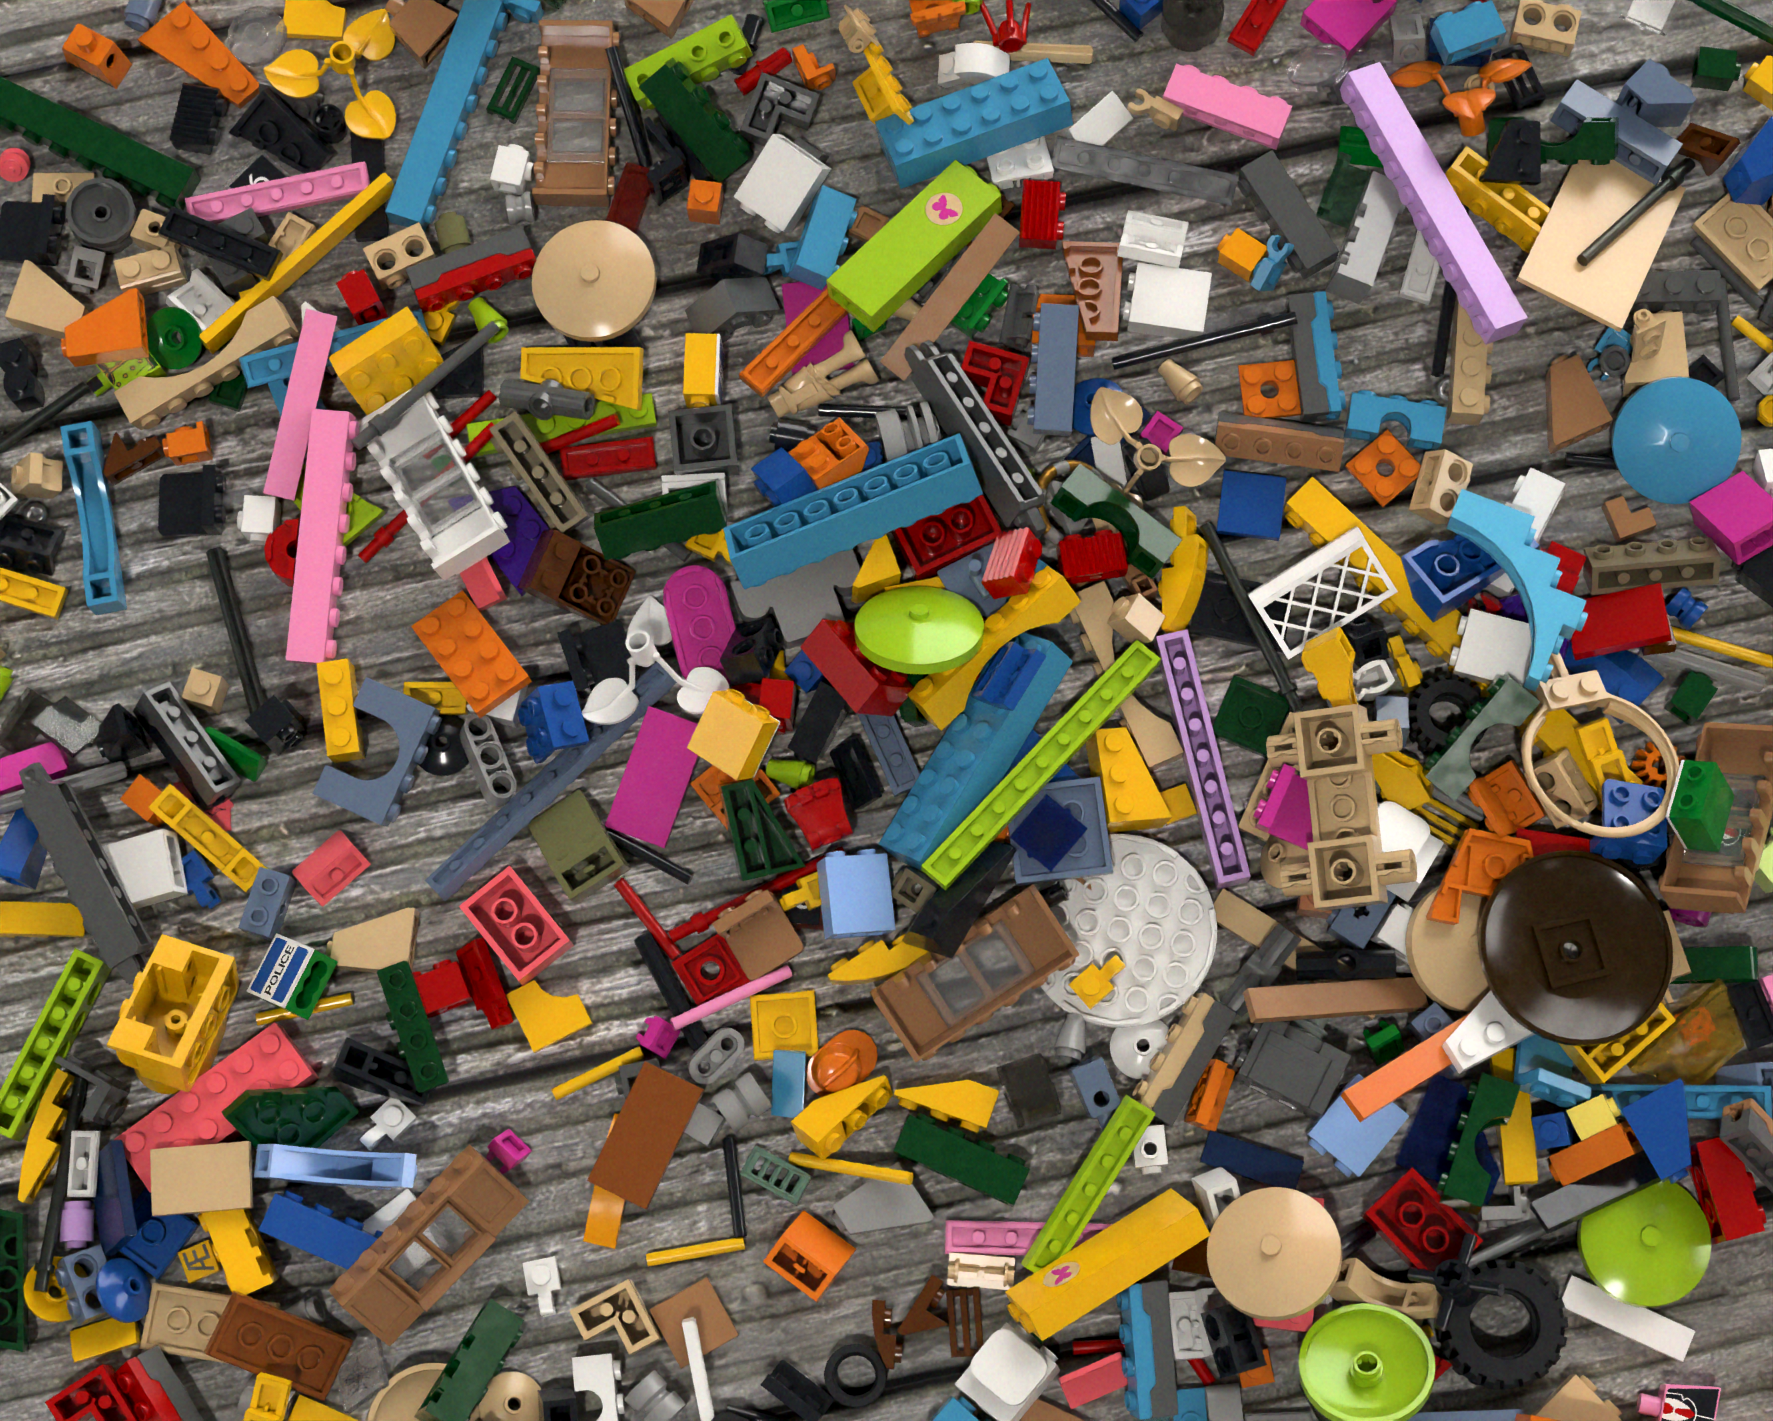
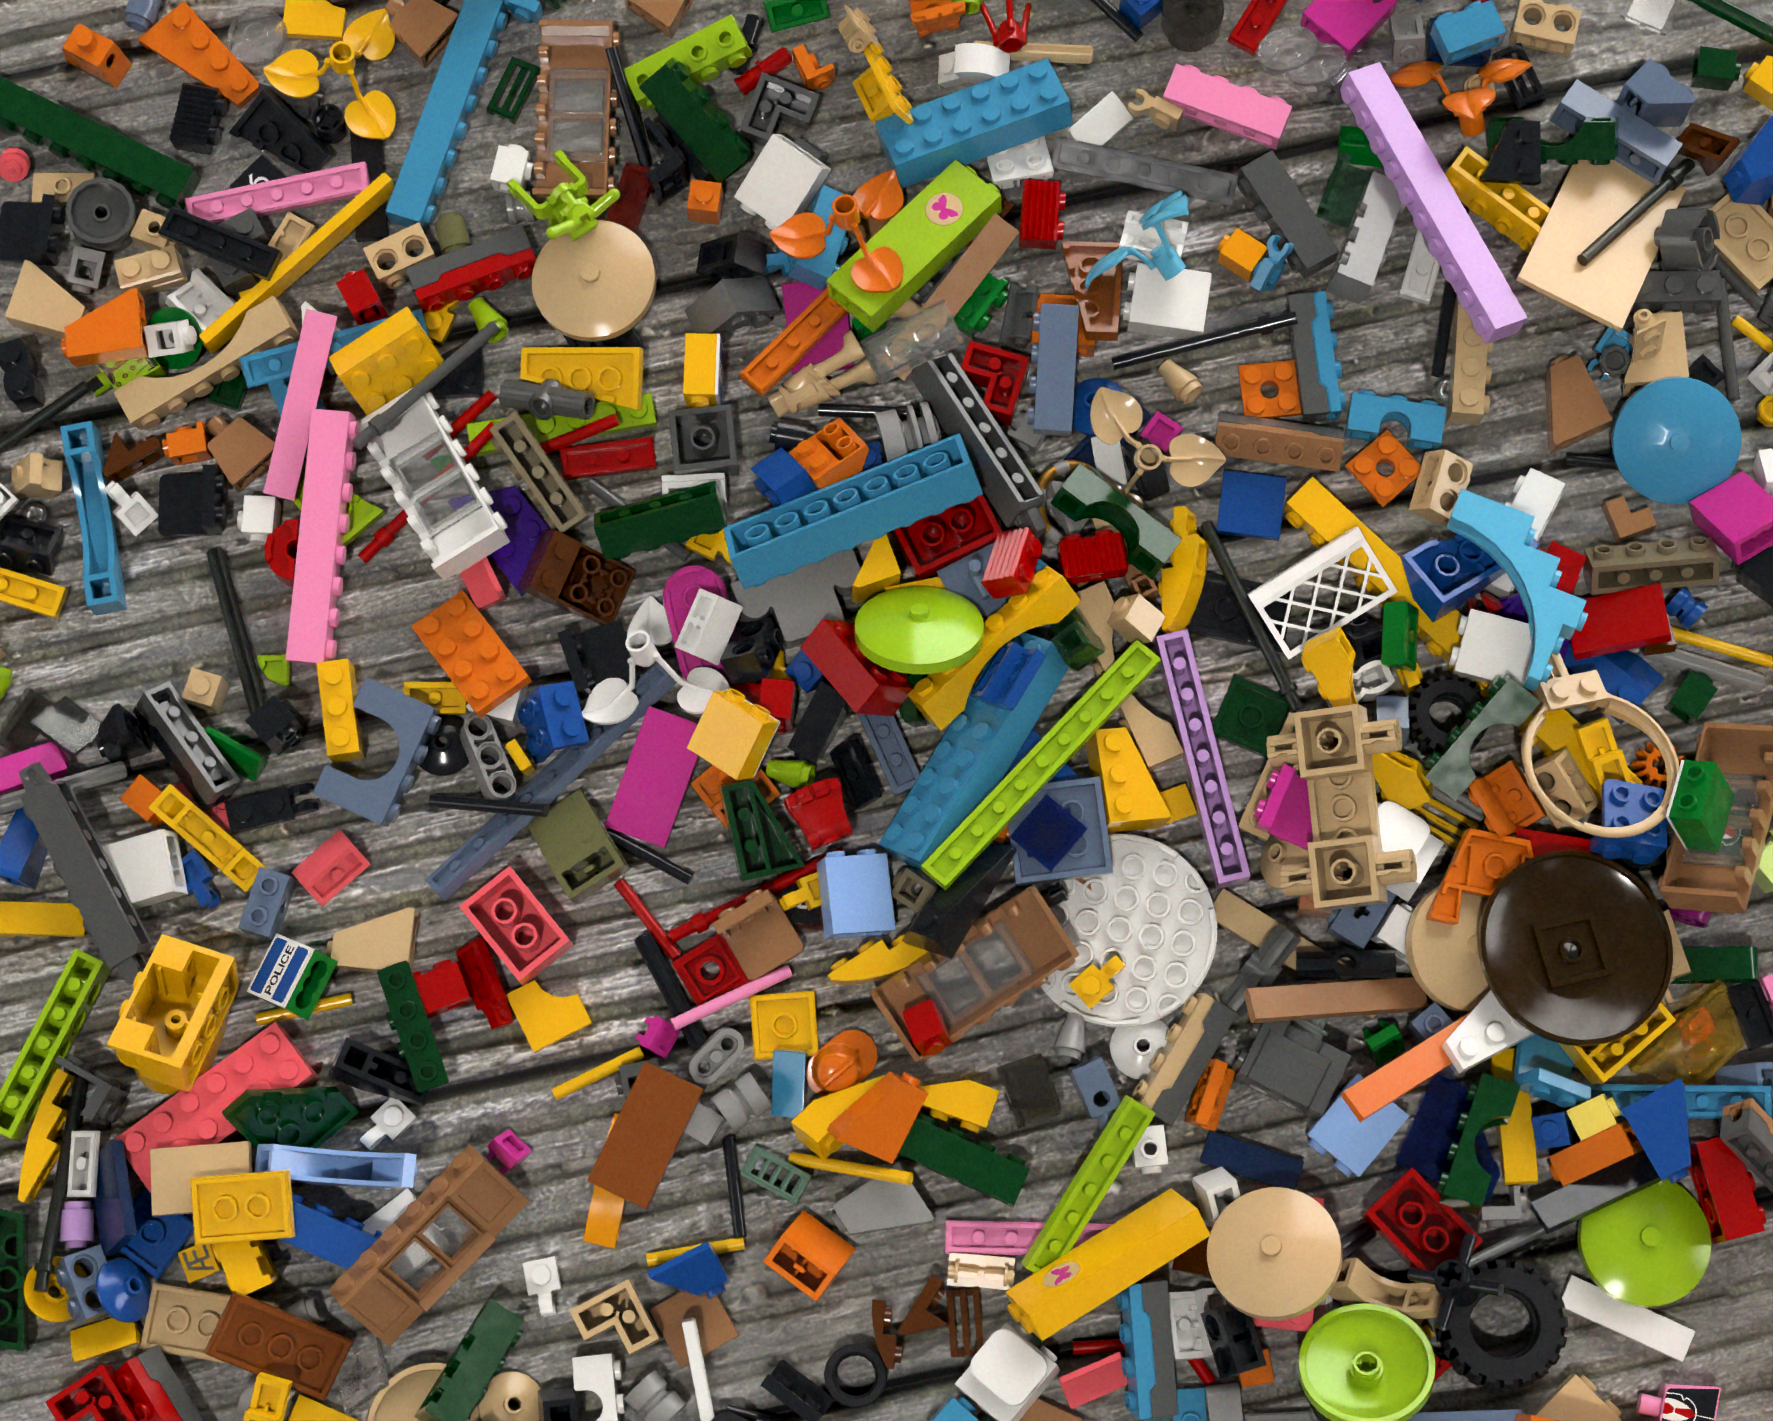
none -> white plate [103,480,158,537]
none -> white brick [143,319,197,358]
none -> yellow tile [190,1170,295,1245]
none -> medium nougat torso [206,415,275,493]
none -> black hinge [224,783,319,834]
none -> lime tile [257,654,291,687]
none -> black bar [428,795,549,817]
none -> yellow tile [505,739,536,777]
none -> lime piece [506,149,620,241]
none -> blue slope [647,1242,730,1299]
none -> white hinge [674,588,743,665]
none -> orange plant [769,169,904,293]
none -> orange slope [827,1072,929,1164]
none -> clear tile [860,299,964,385]
none -> red brick [901,999,953,1057]
none -> clear green brick [1050,607,1105,672]
none -> medium azure plant [1085,190,1189,290]
none -> clear tile [1257,26,1320,77]
none -> green slope [1381,601,1419,671]
none -> dark grey brick [1654,208,1720,271]

